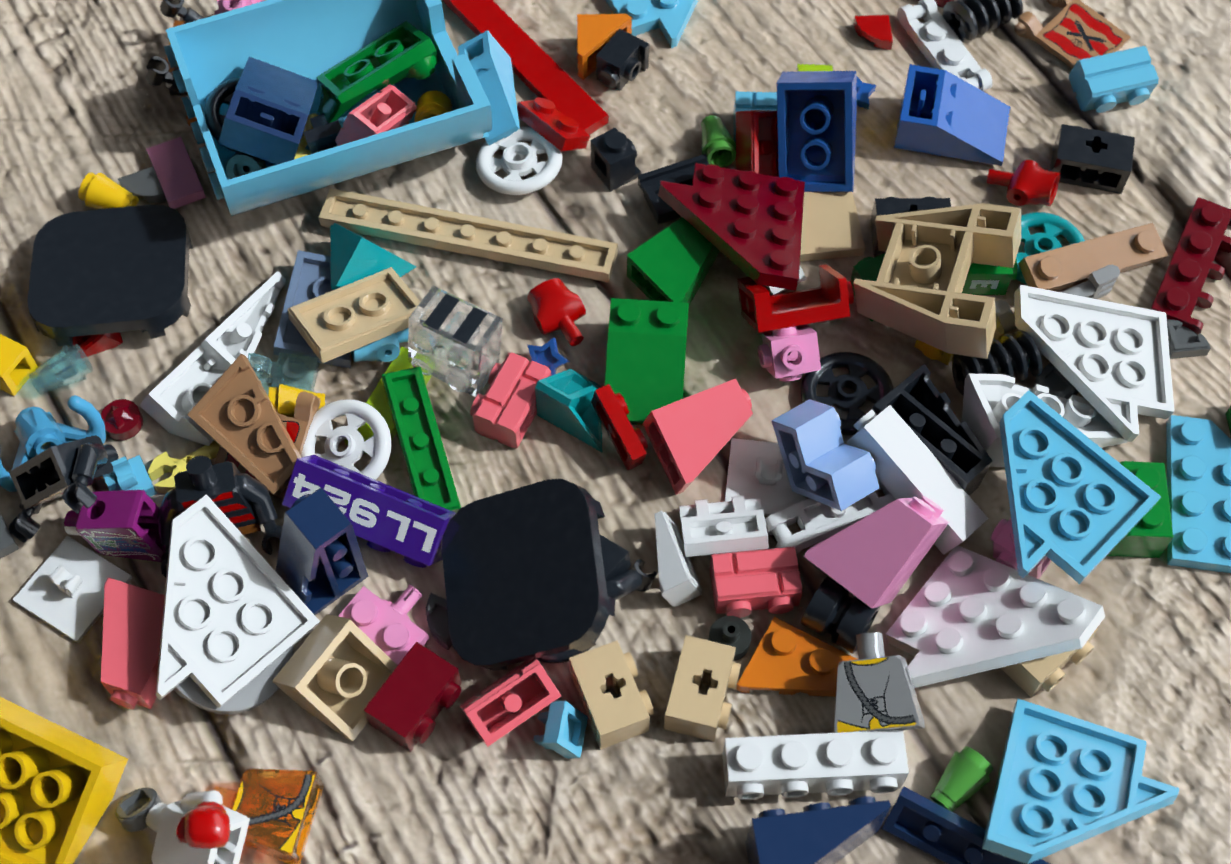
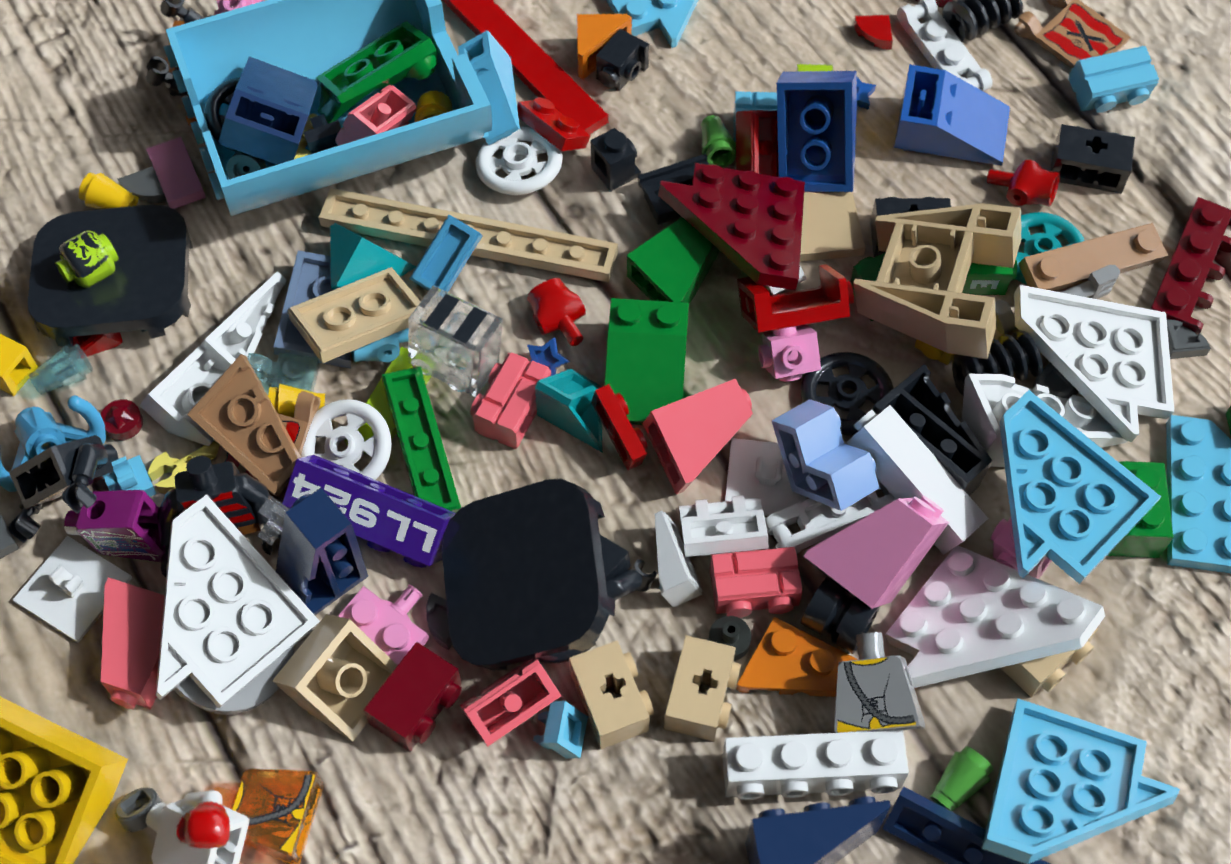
none -> lime head [55,230,119,288]
none -> clear tile [258,496,289,545]
none -> dark azure tile [409,215,483,299]

